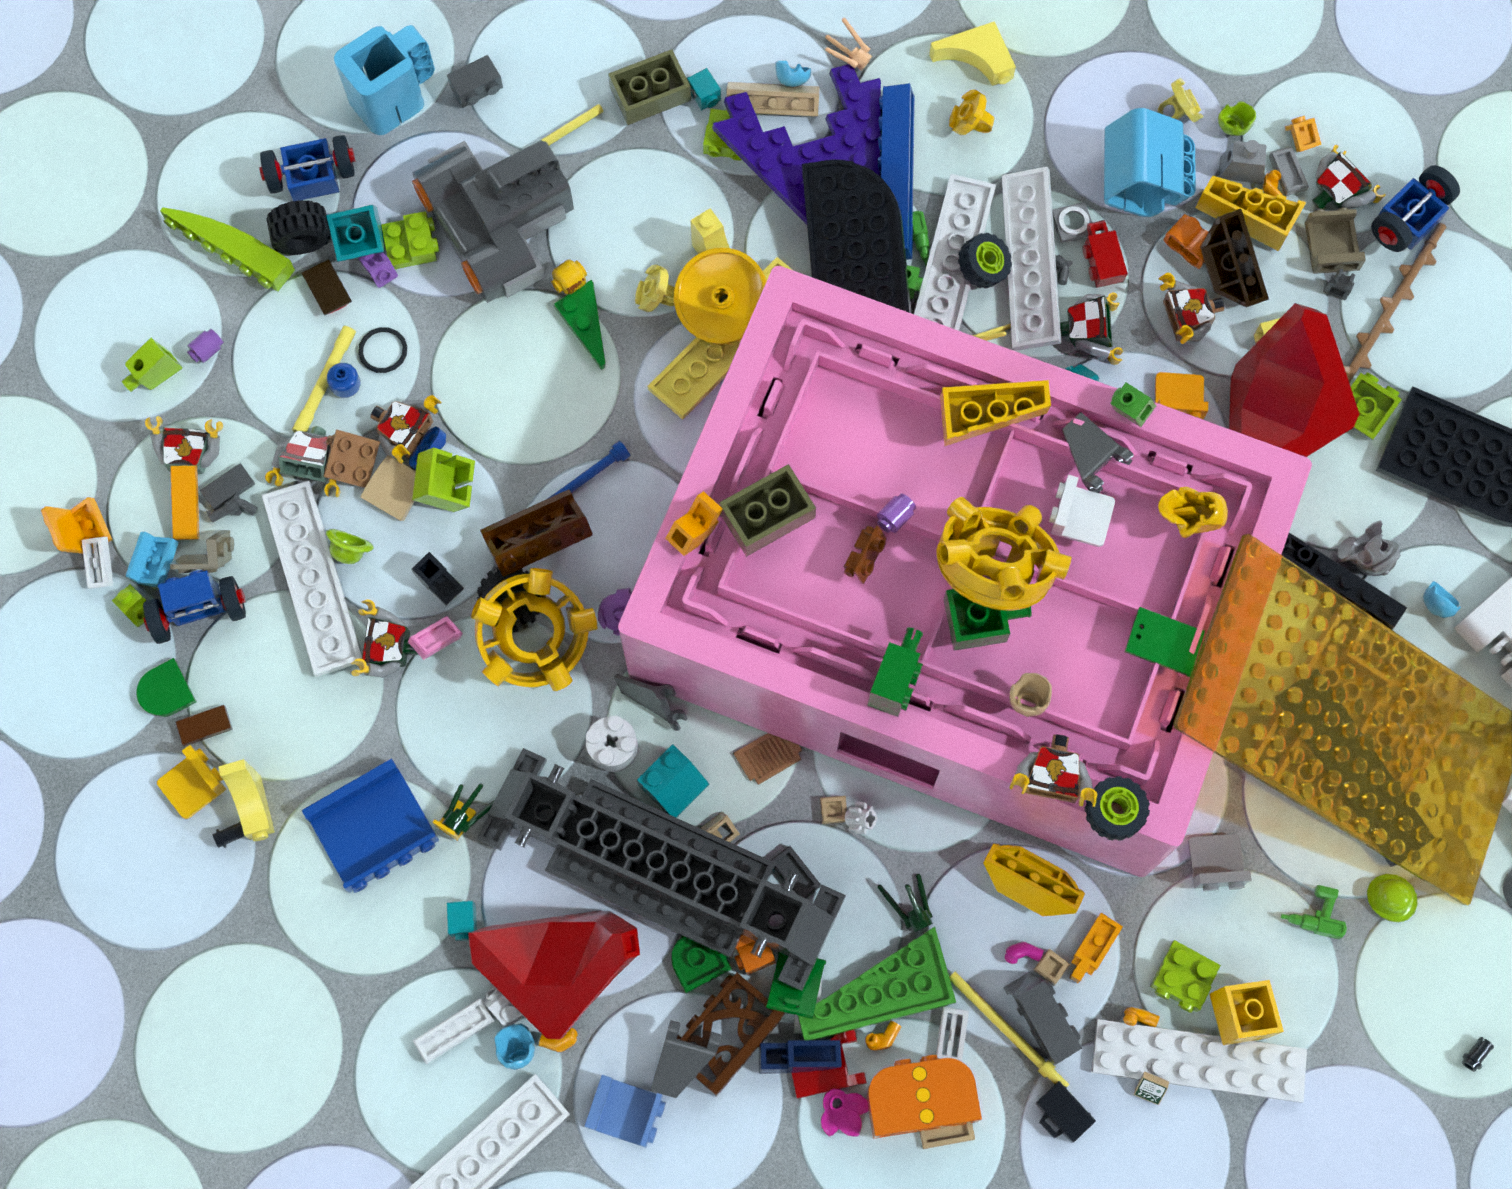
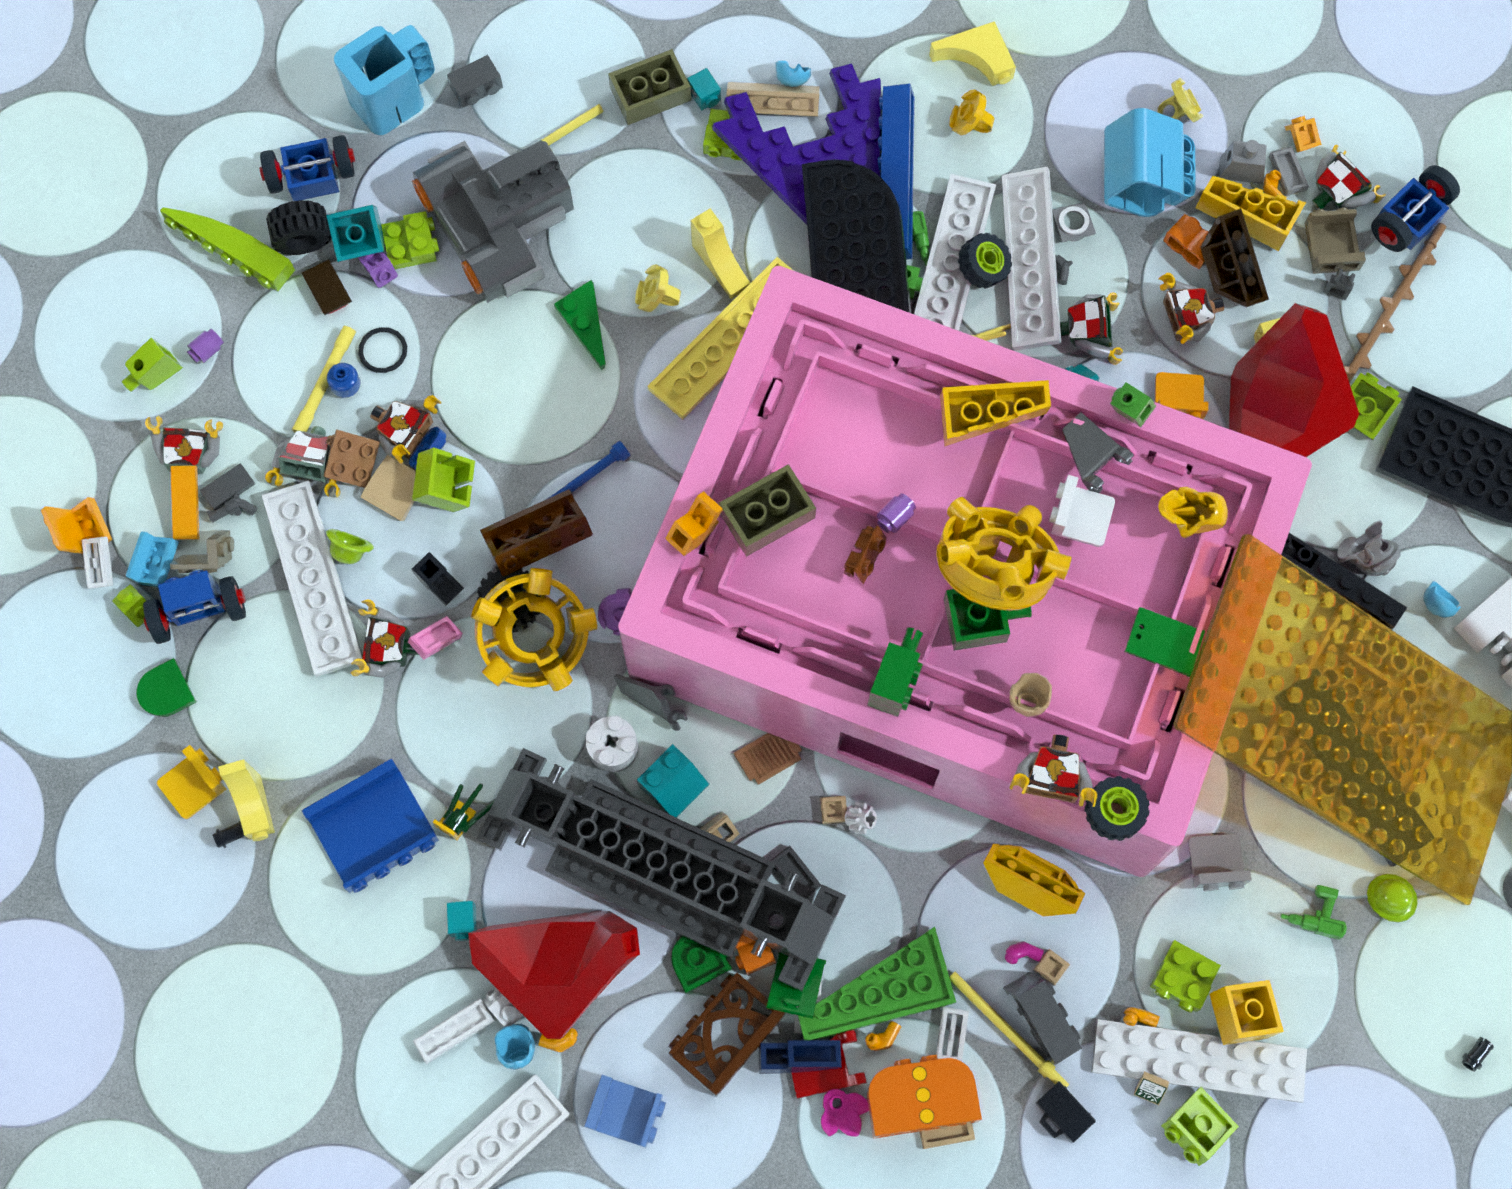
reddish brown tile [176,705,233,747] -> none
yellow head [551,259,587,295] -> none
dark grey flag [650,1020,722,1098] -> none
yellow dish [674,248,767,345] -> none
light nougat plant [825,18,873,71] -> none
dark green plant [877,873,933,933] -> none
light orange hinge [1069,913,1123,983] -> none
red brick [1082,220,1128,288] -> none
lime hair [1218,101,1256,136] -> none
none -> lime plate [1161,1087,1239,1166]

